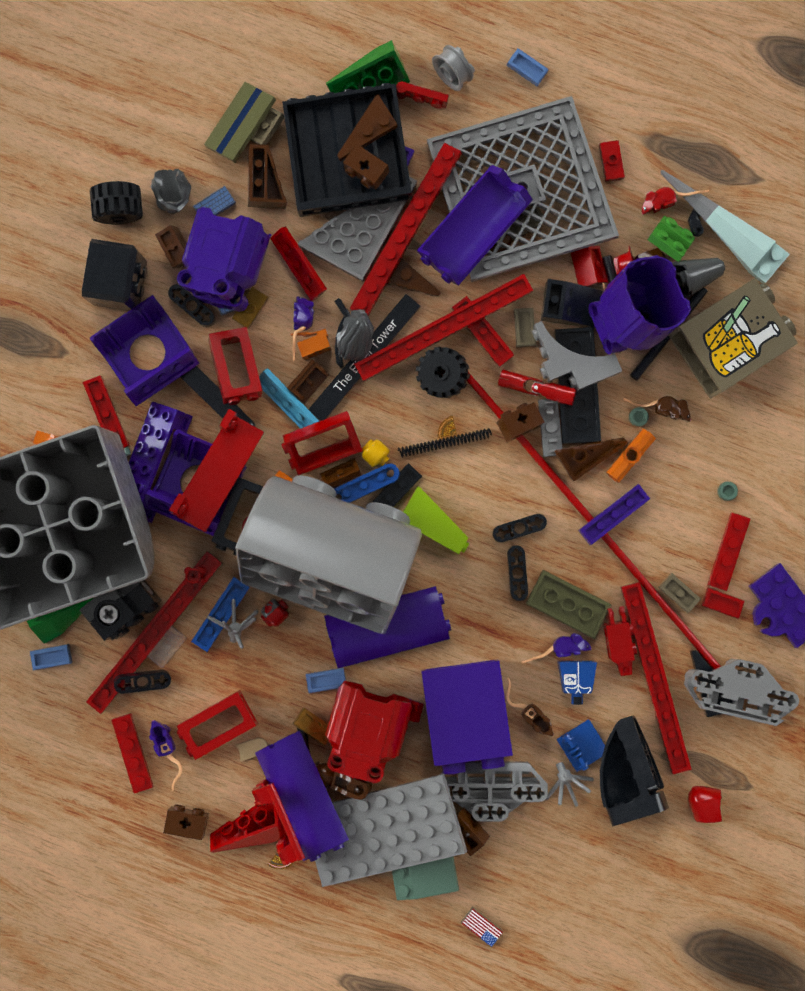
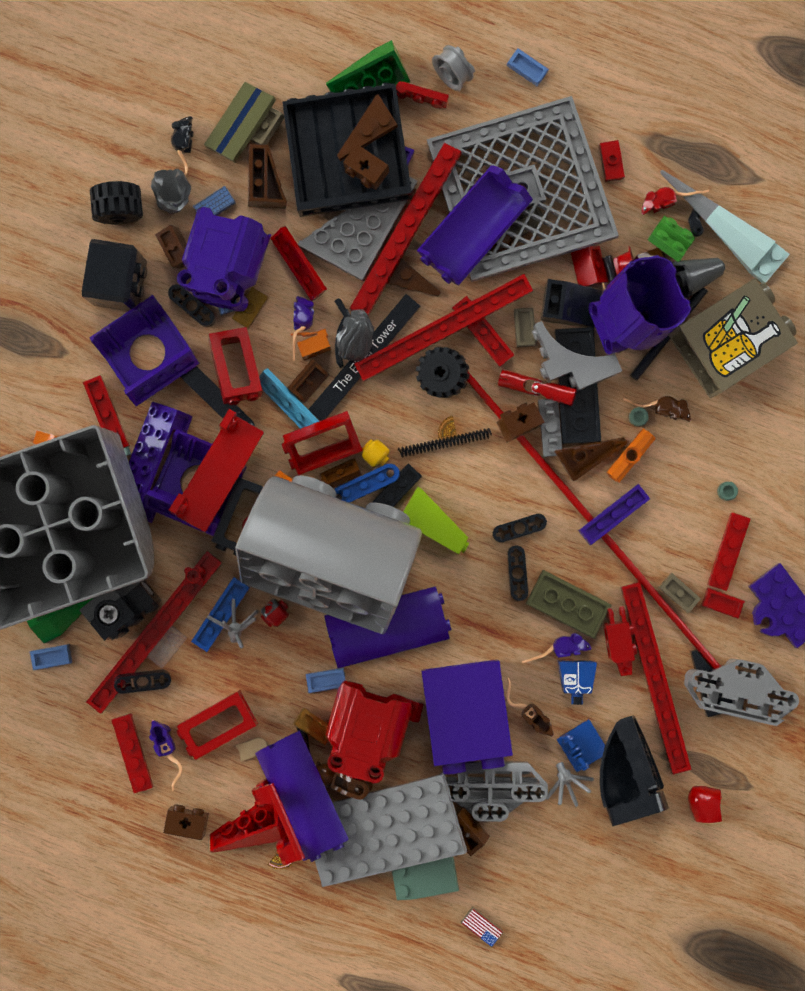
none -> black animal [171,116,194,176]

